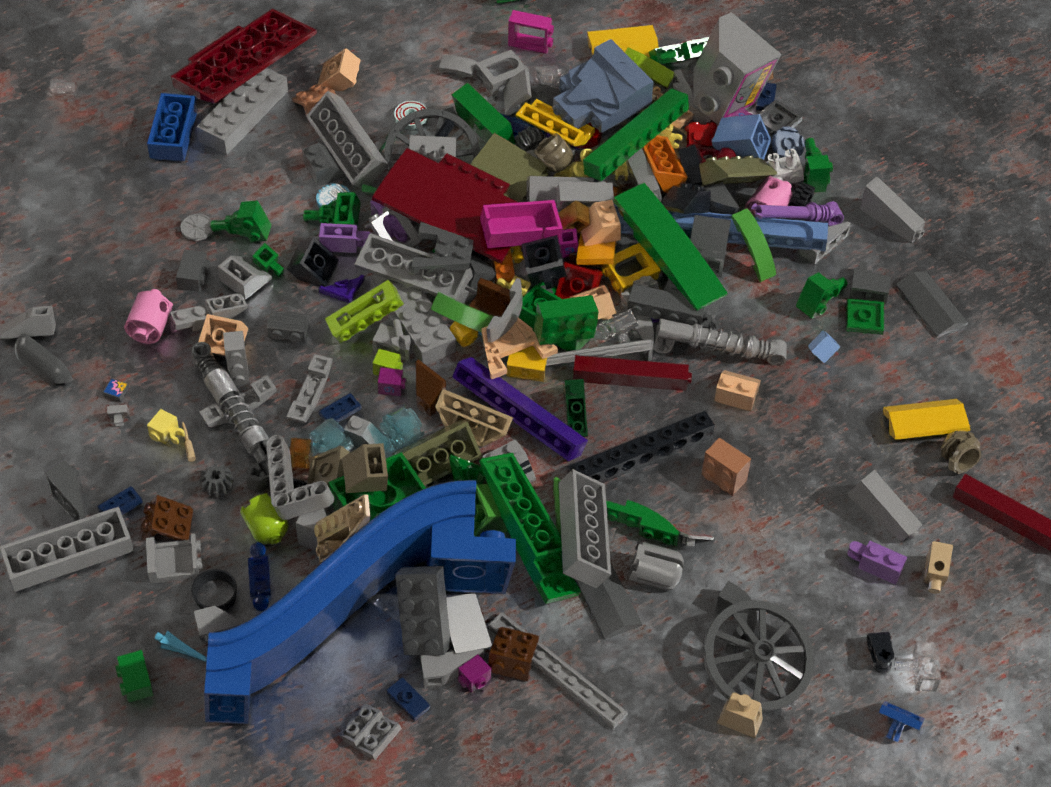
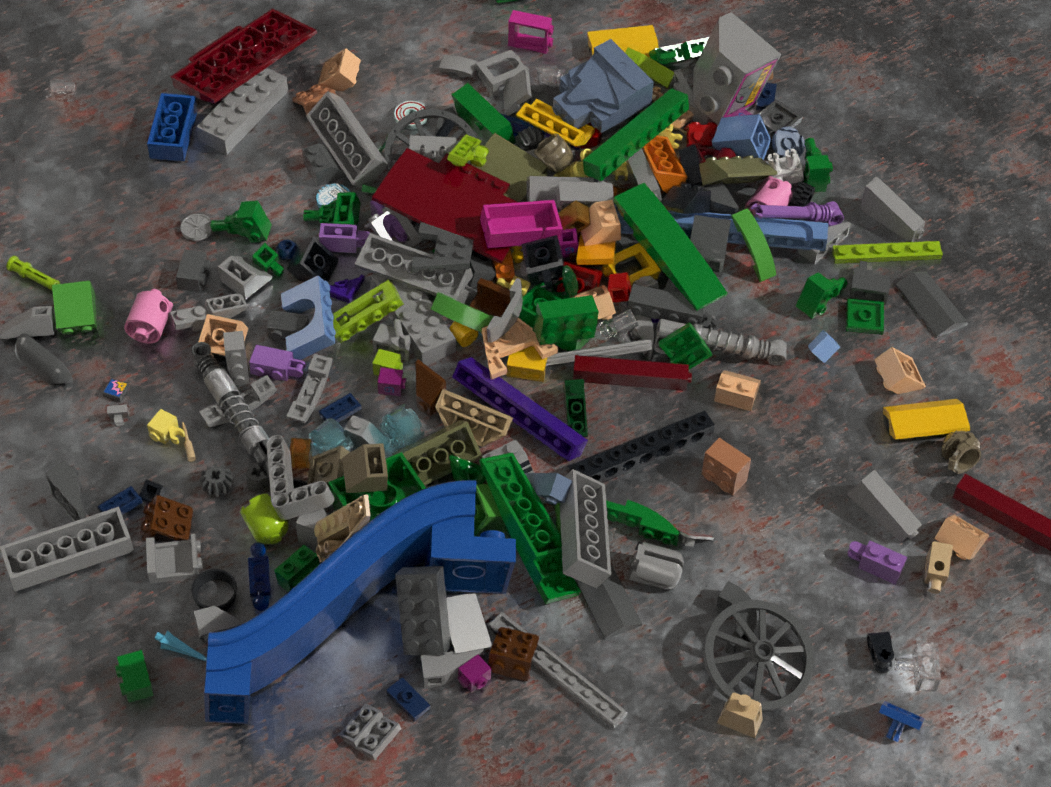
none -> lime pin [6,256,60,290]
none -> bright green slope [52,281,97,335]
none -> black slope [139,479,168,502]
none -> medium lavender brick [249,345,306,381]
none -> green brick [274,545,320,592]
none -> dark blue plate [276,240,298,260]
none -> medium blue arch [281,276,336,360]
none -> lime plate [447,134,489,167]
none -> sand blue slope [525,473,572,505]
none -> dark green piece [551,265,578,299]
none -> red brick [608,272,631,303]
none -> green slope [659,322,712,370]
none -> lime plate [832,241,943,264]
none -> light nougat slope [874,347,926,394]
none -> light nougat slope [934,515,989,560]

